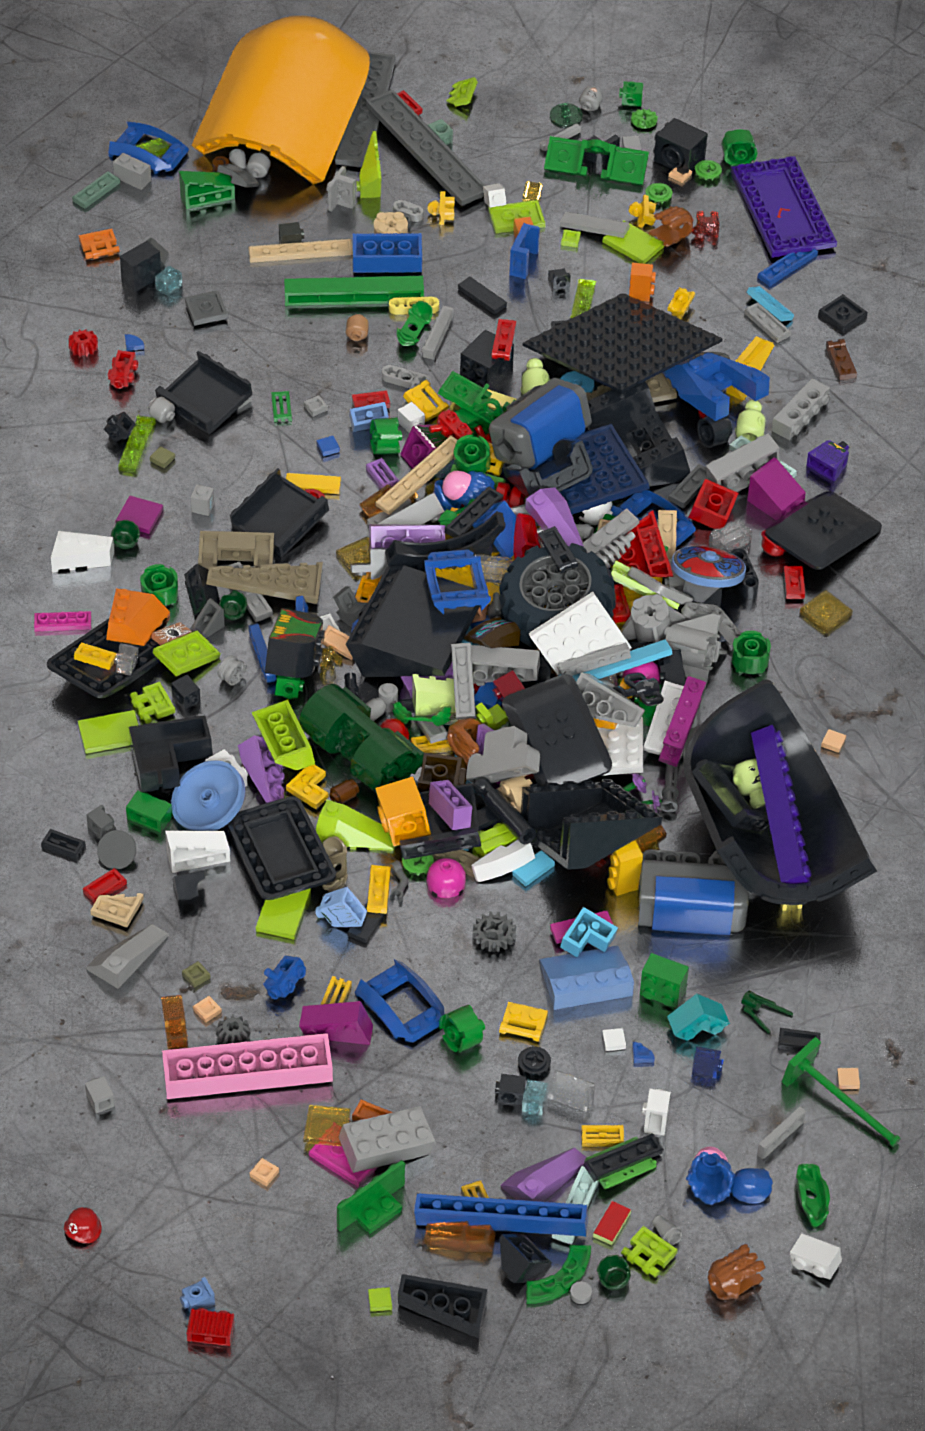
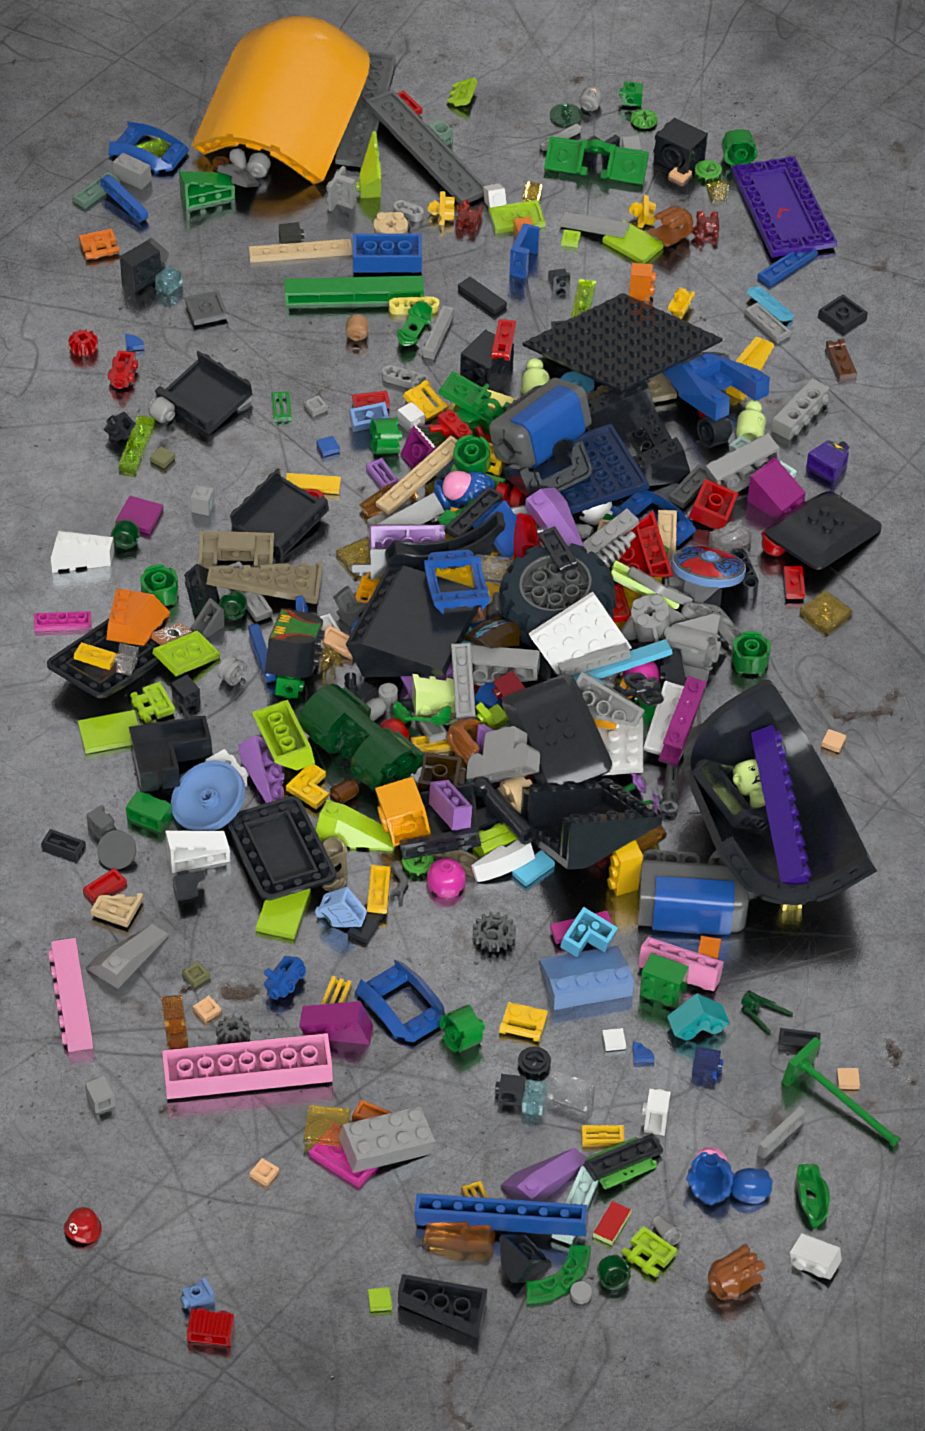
green bracket [337,1160,405,1234] -> none
bright green gear [645,183,672,204] -> none
none -> bright pink brick [48,938,93,1052]
none -> blue beam [100,174,148,223]
none -> clear red animal [455,199,484,233]
none -> bright pink brick [638,937,724,991]
none -> orange brick [698,936,721,960]
none -> clear yellow slope [707,180,729,196]

